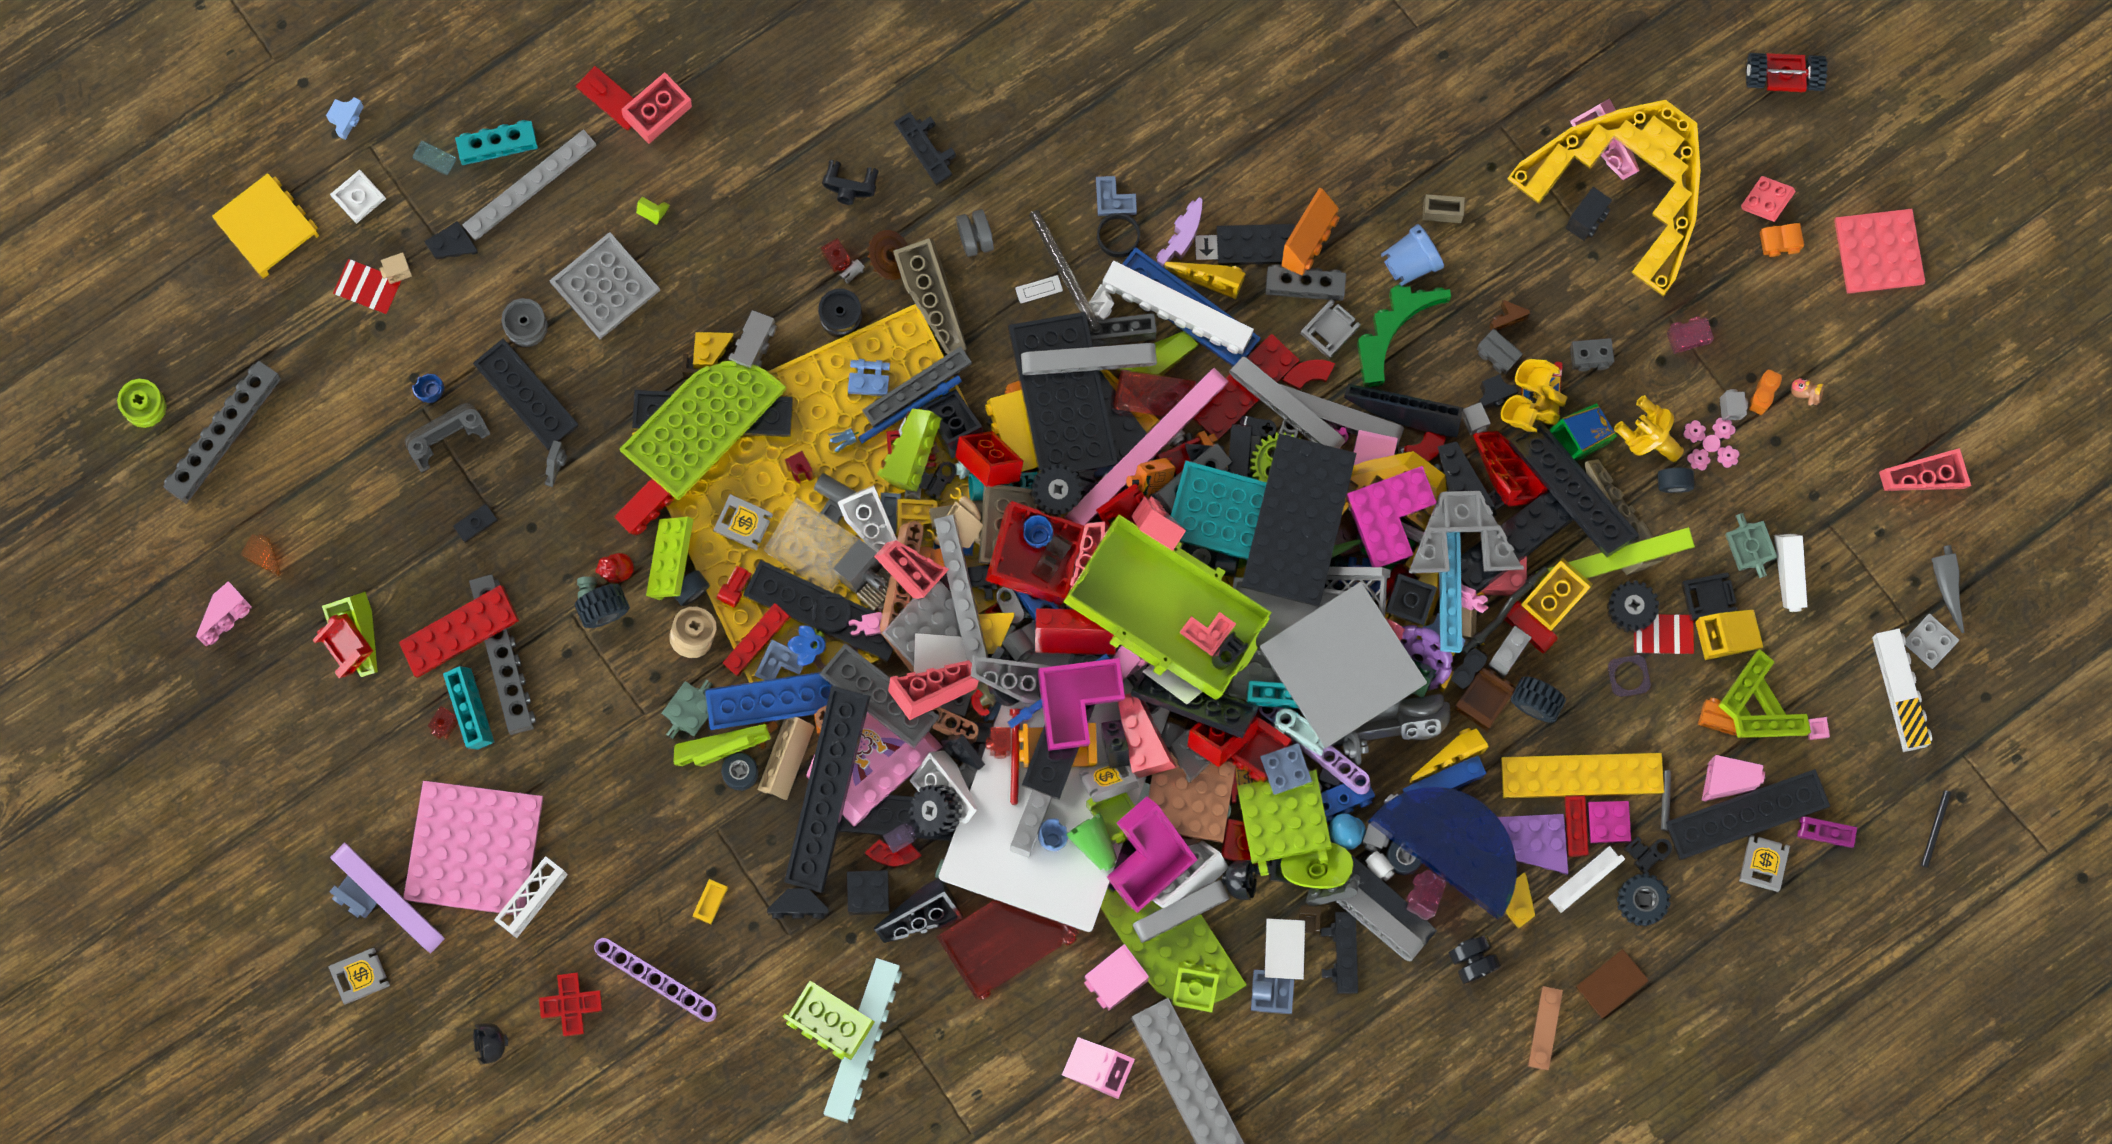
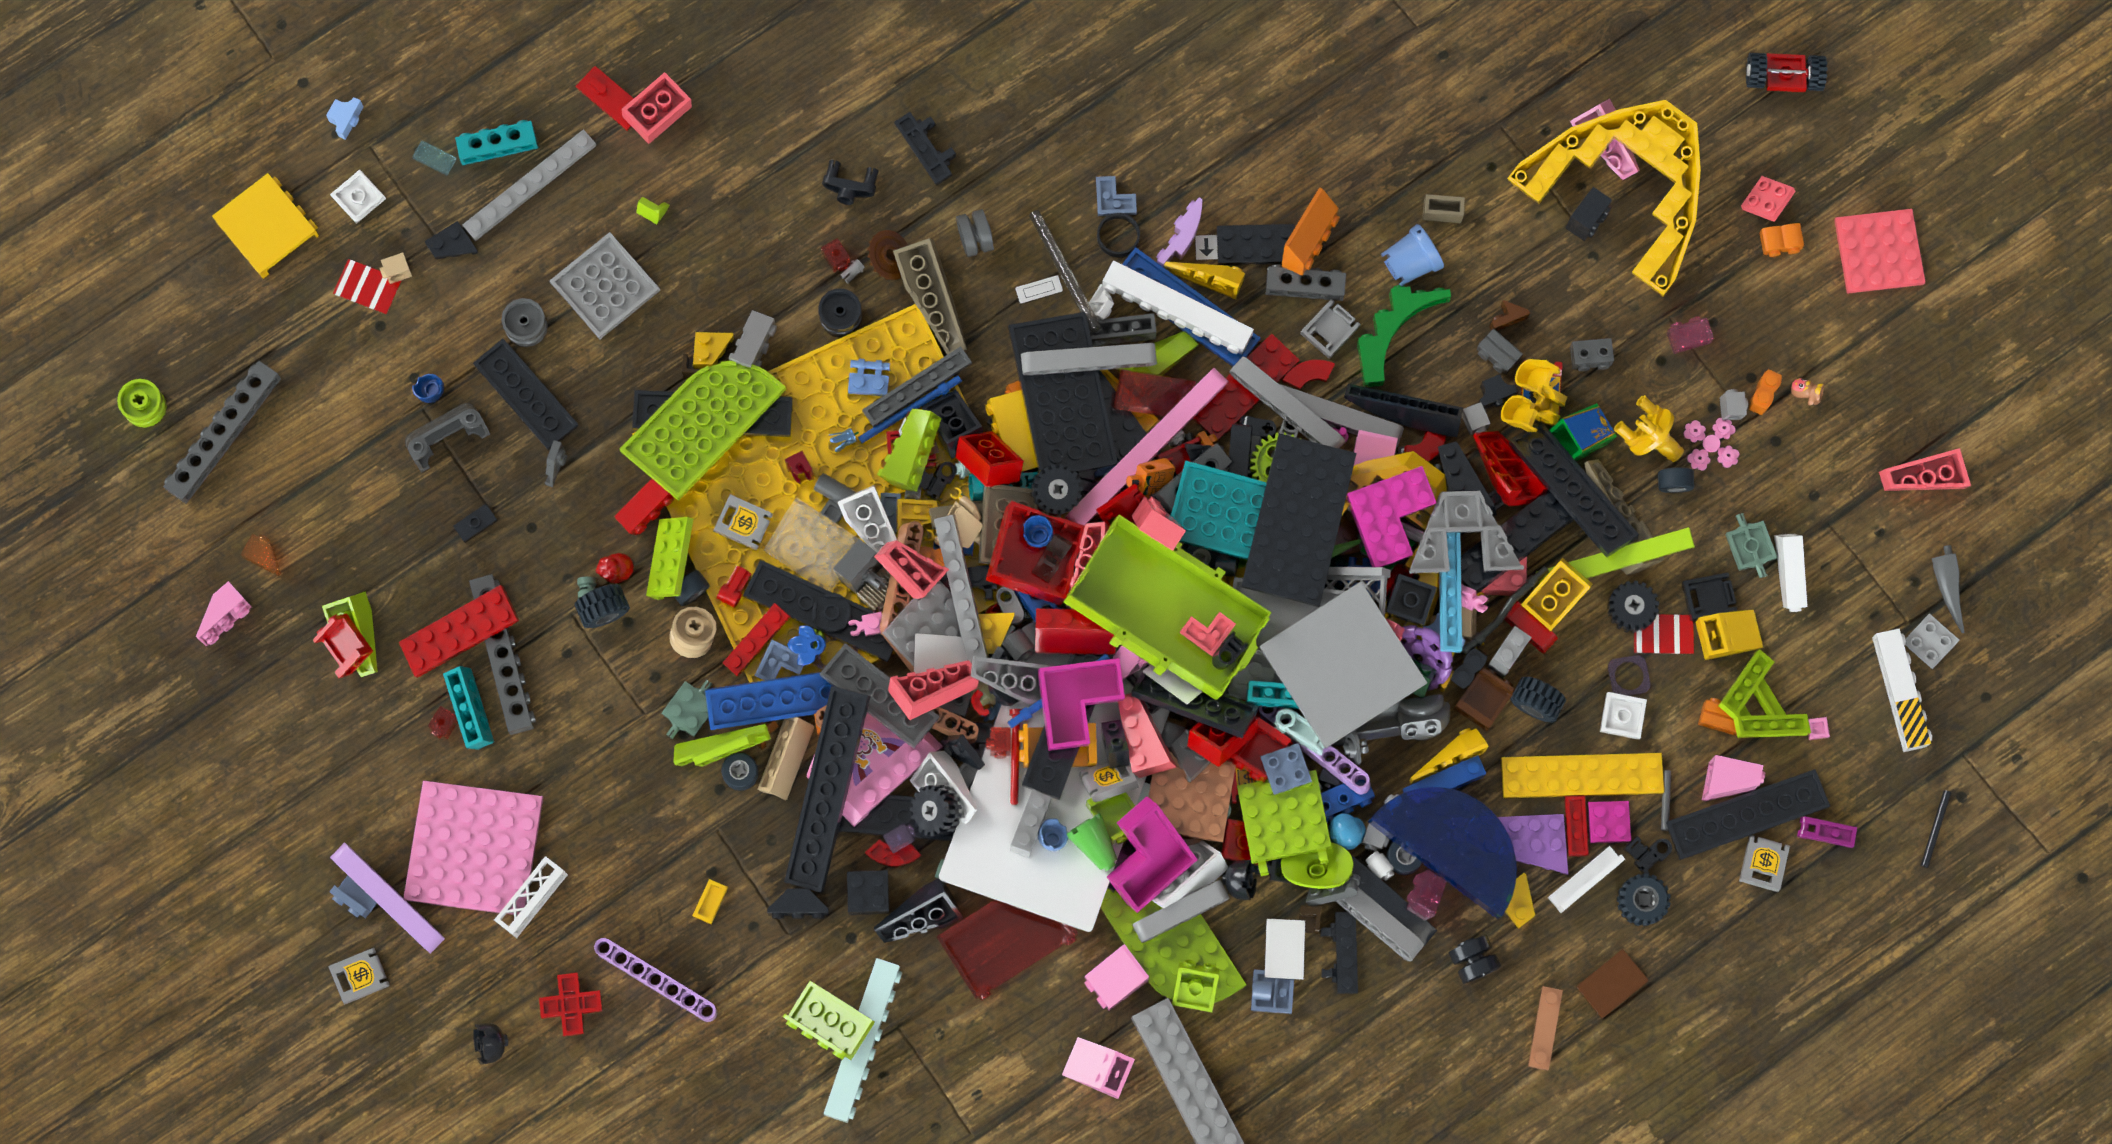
none -> white plate [1600,692,1647,739]

